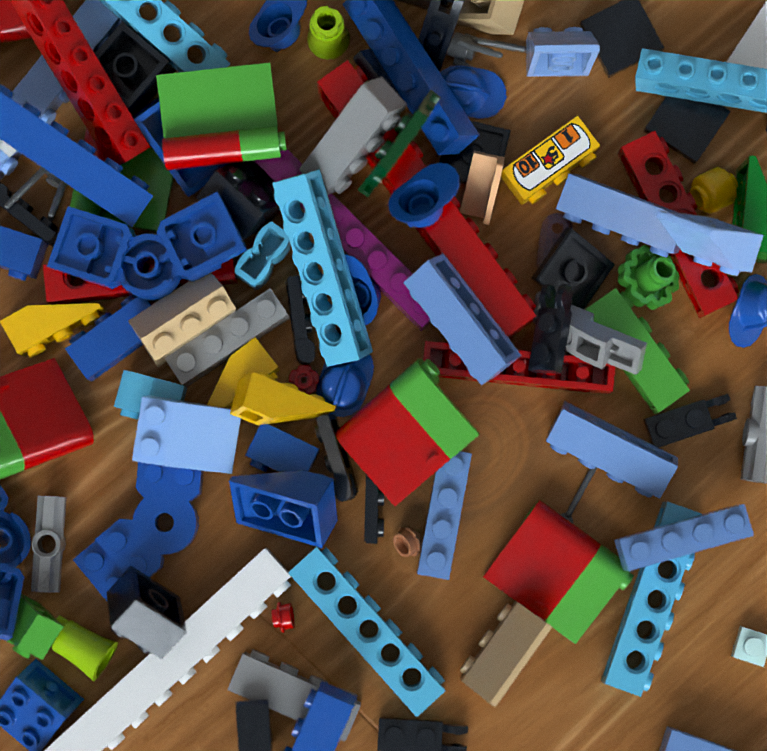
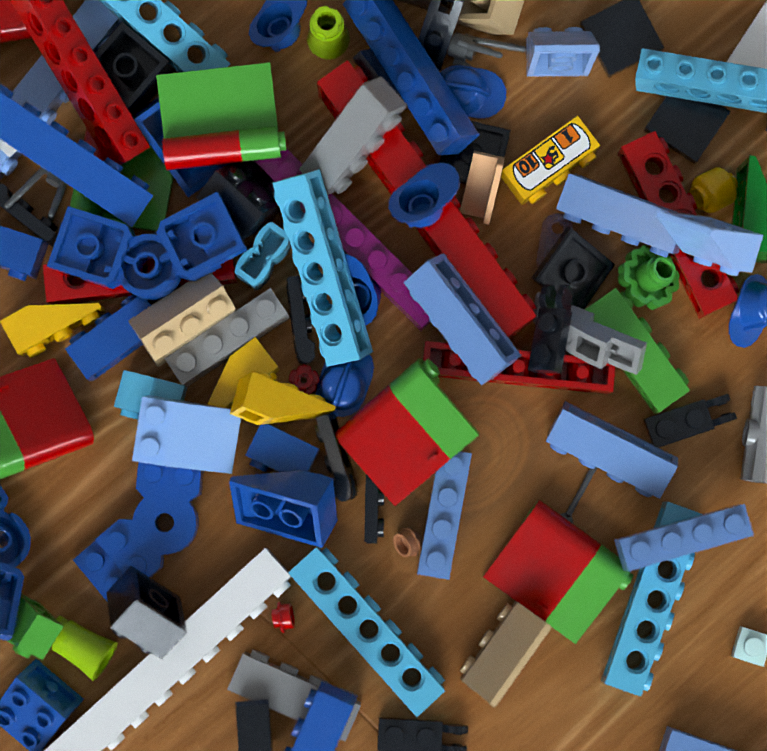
light grey piece [31,495,67,593] -> none
dark green wing [358,89,441,197] -> none

